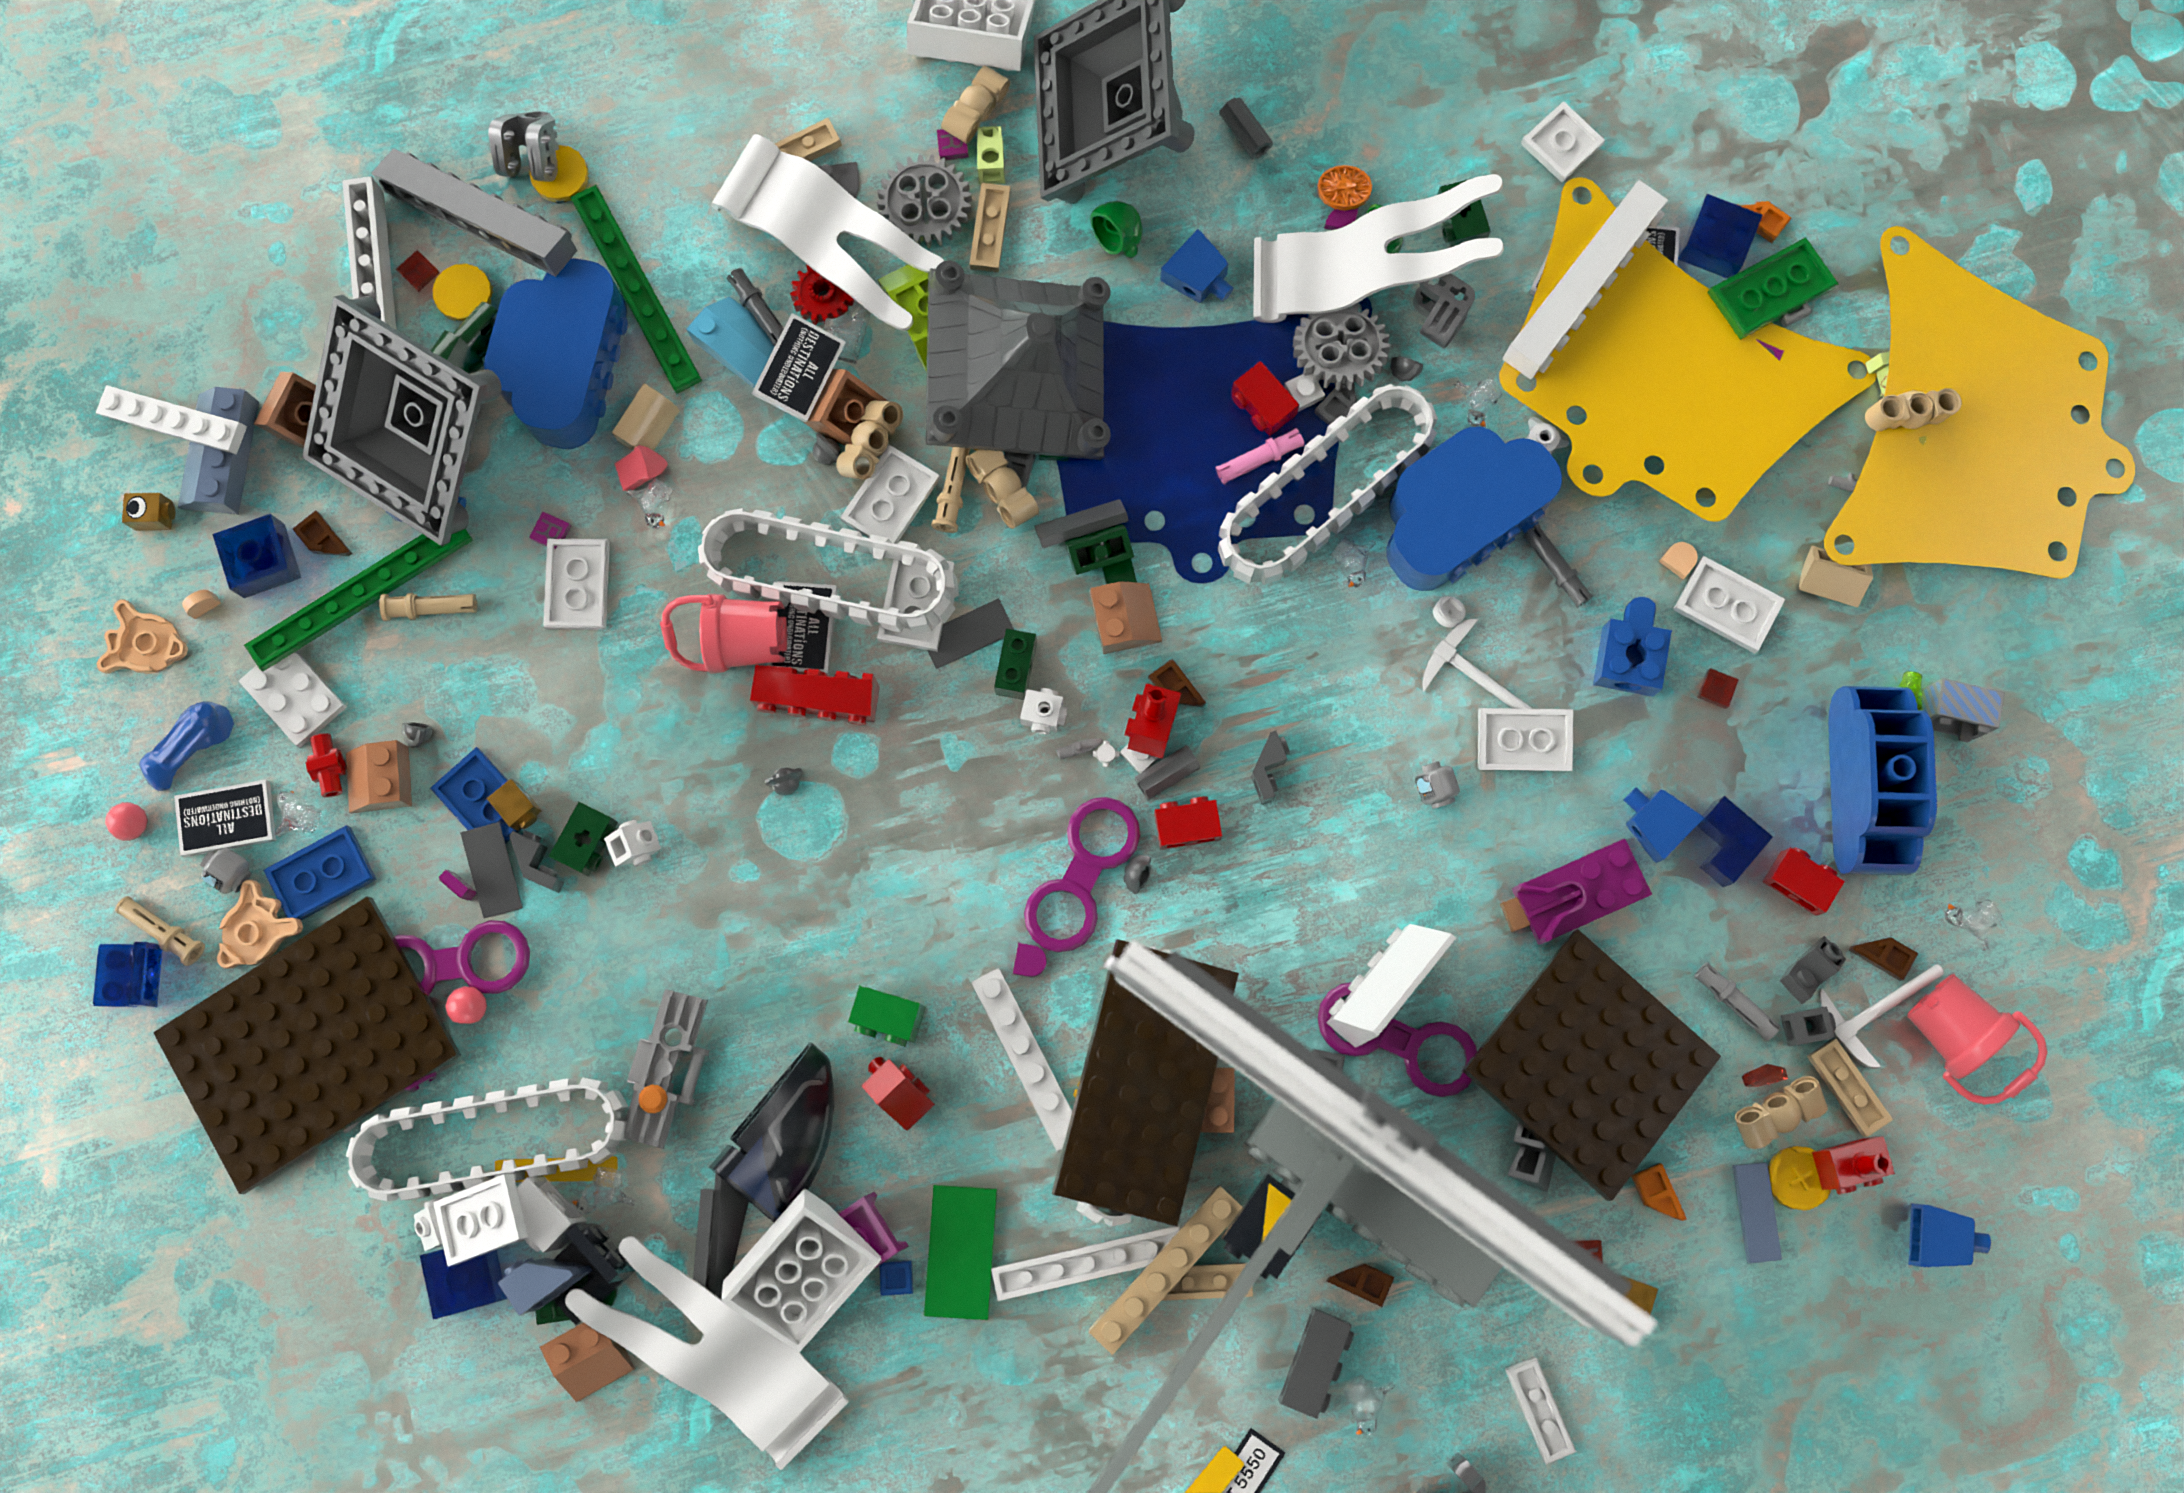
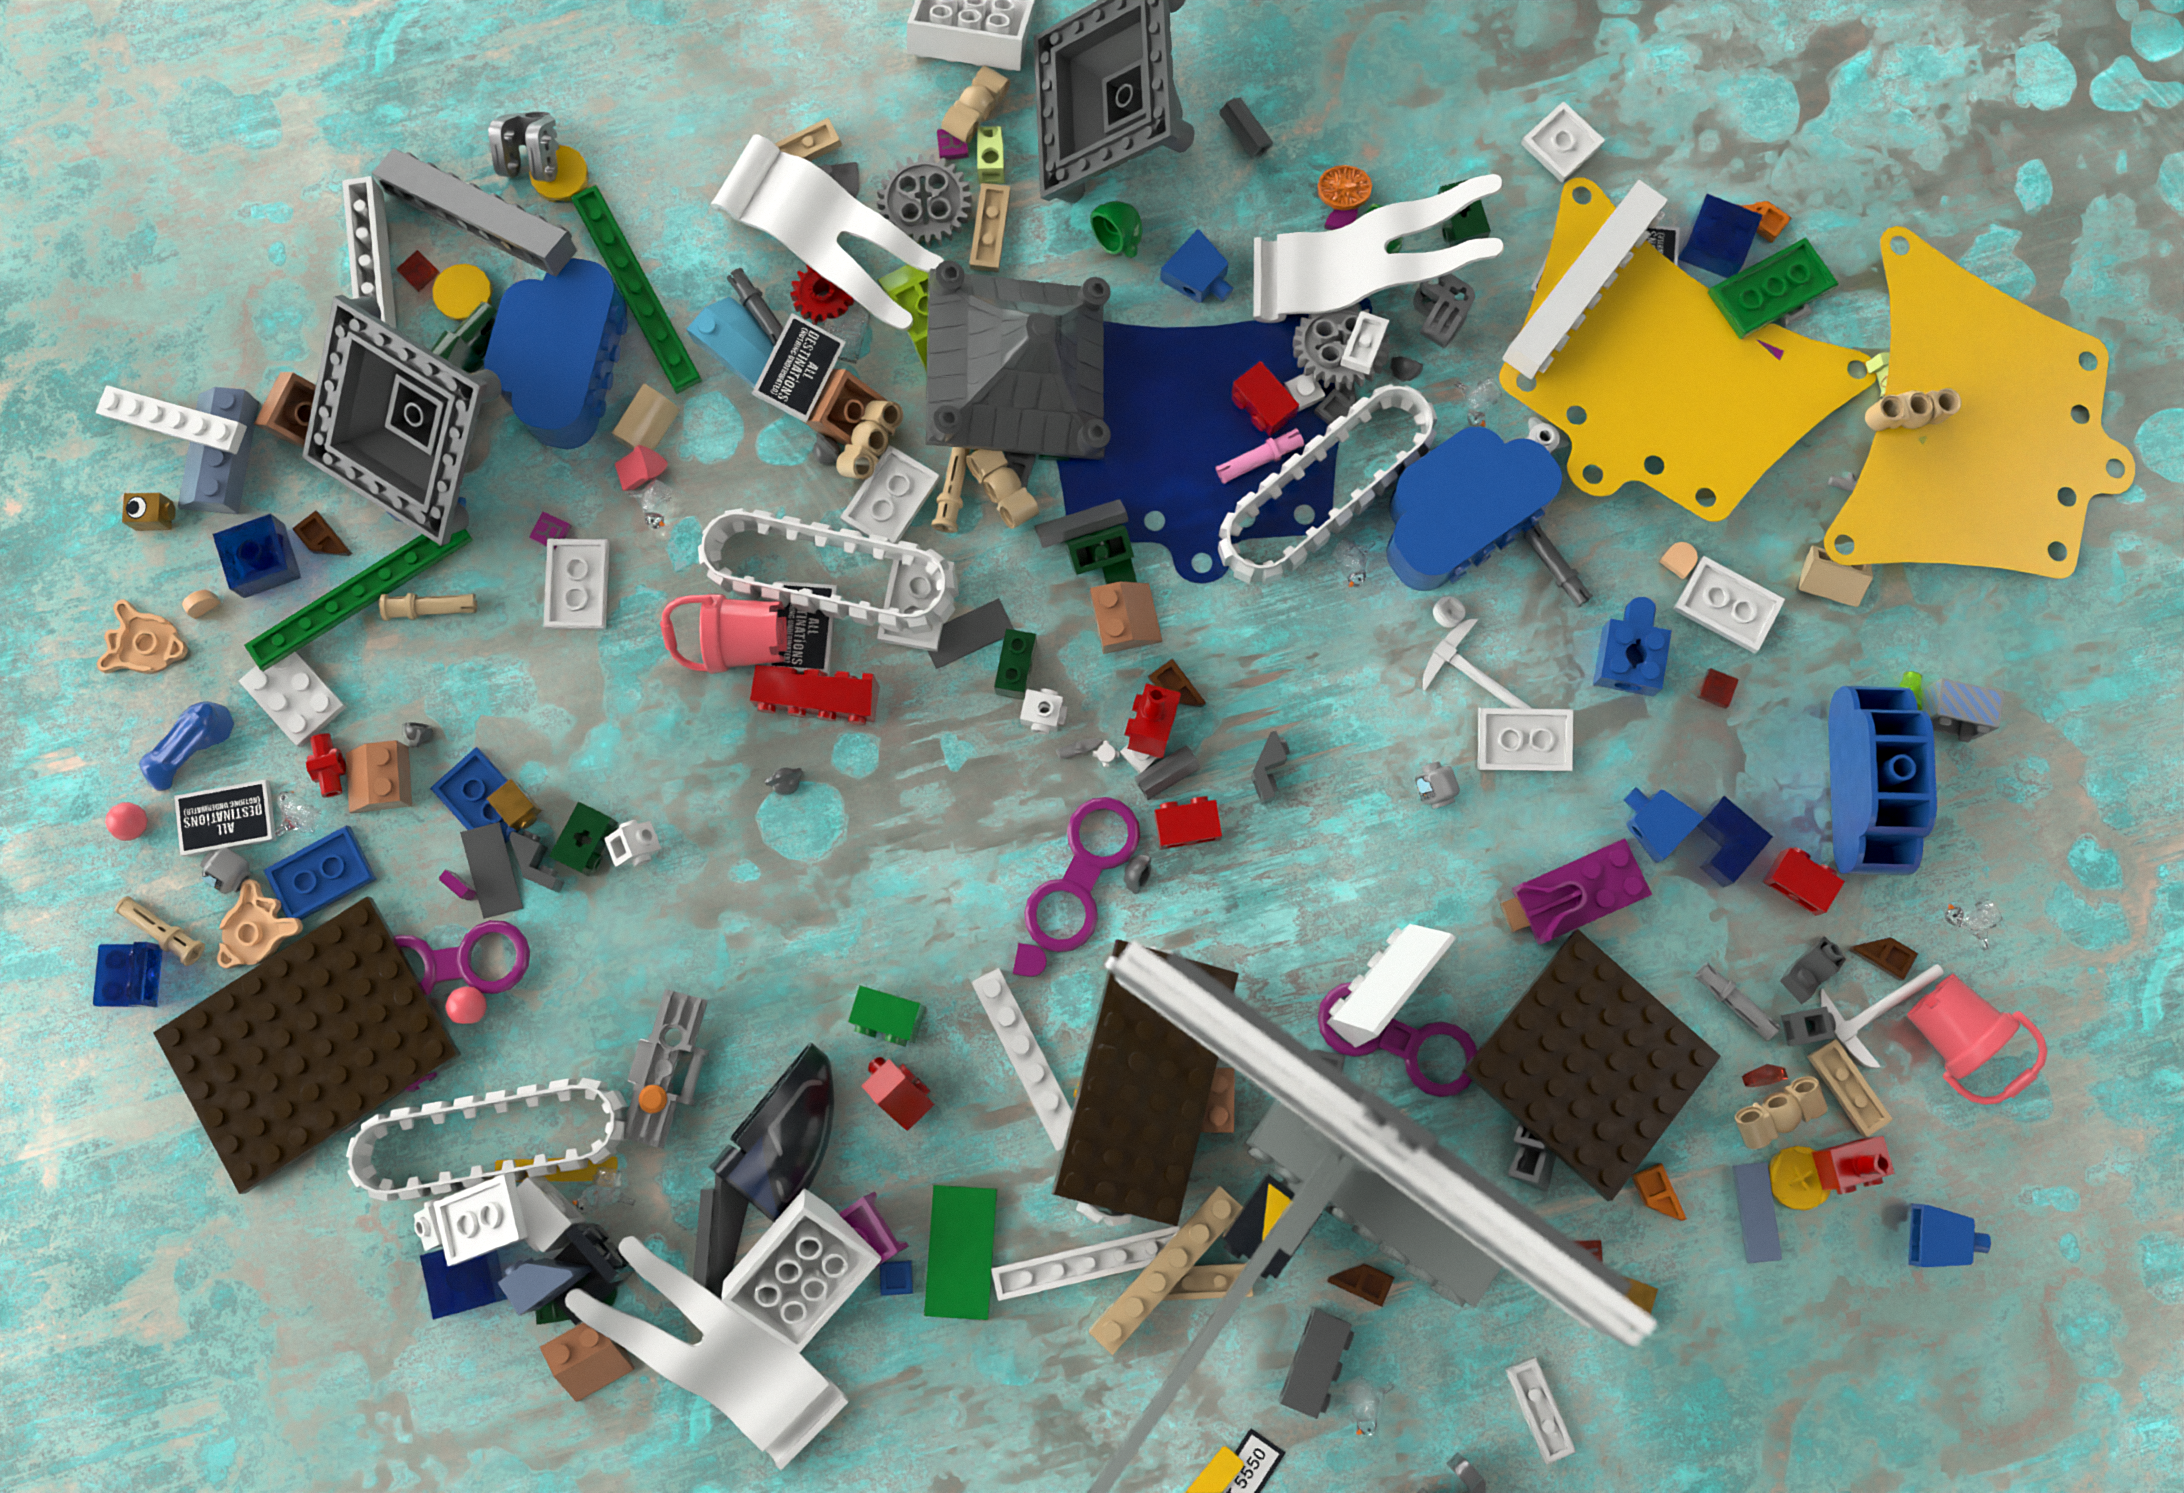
none -> white plate [1340,311,1389,375]

